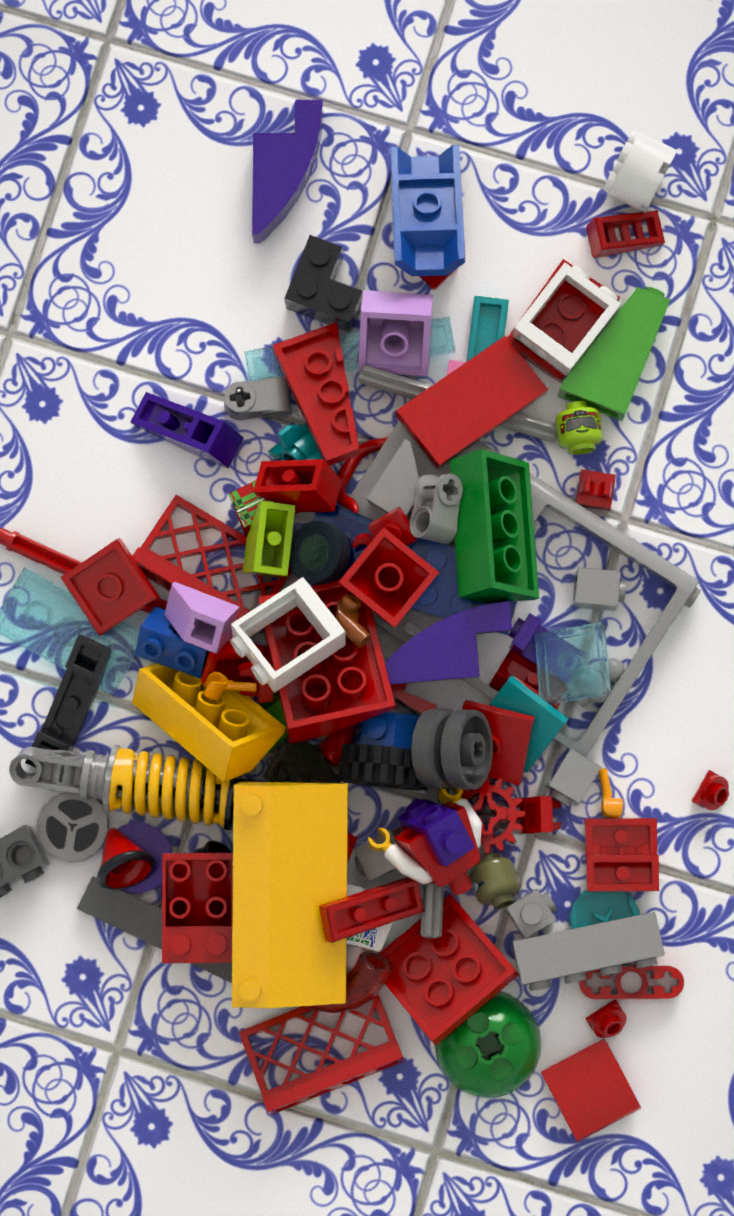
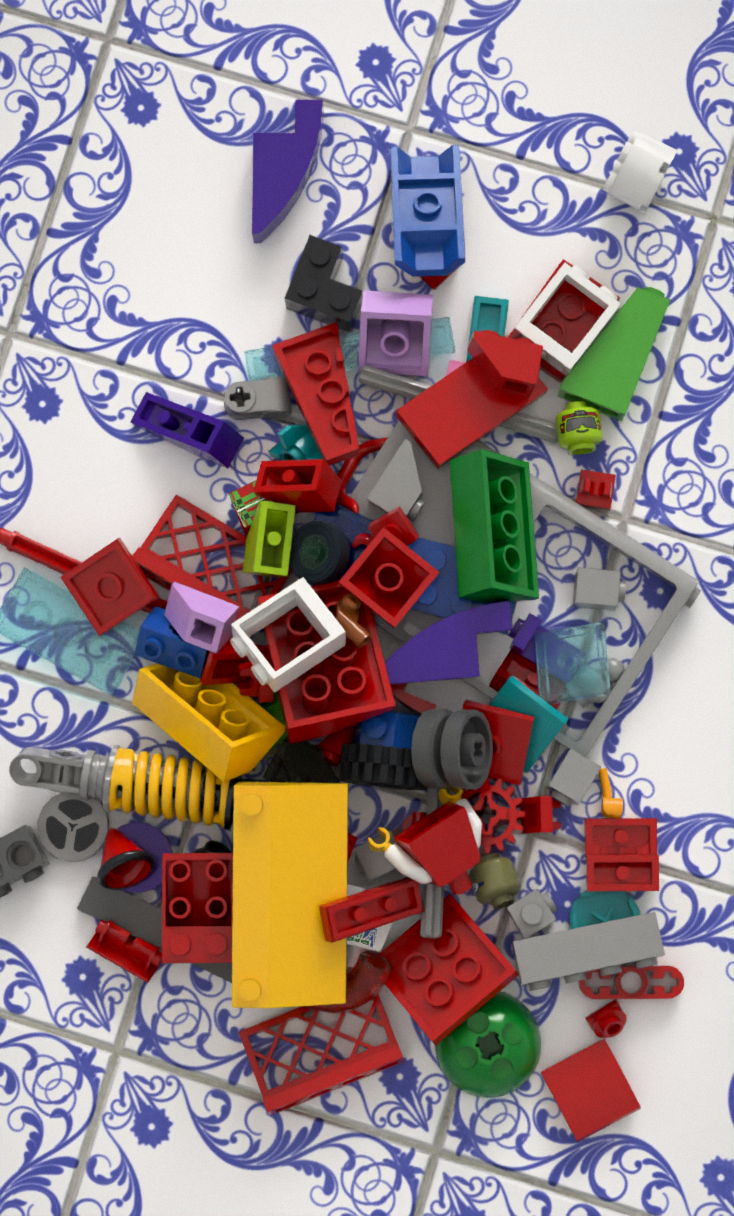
black slope [25,634,112,768] -> none
light orange hand [204,672,256,700] -> none
dark purple bracket [398,799,475,867] -> none
light grey piece [410,474,463,545] -> none
red slope [586,210,665,258] -> none
red plate [691,770,729,811] -> none
none -> red hinge [86,919,162,983]
none -> red slope [467,330,543,397]

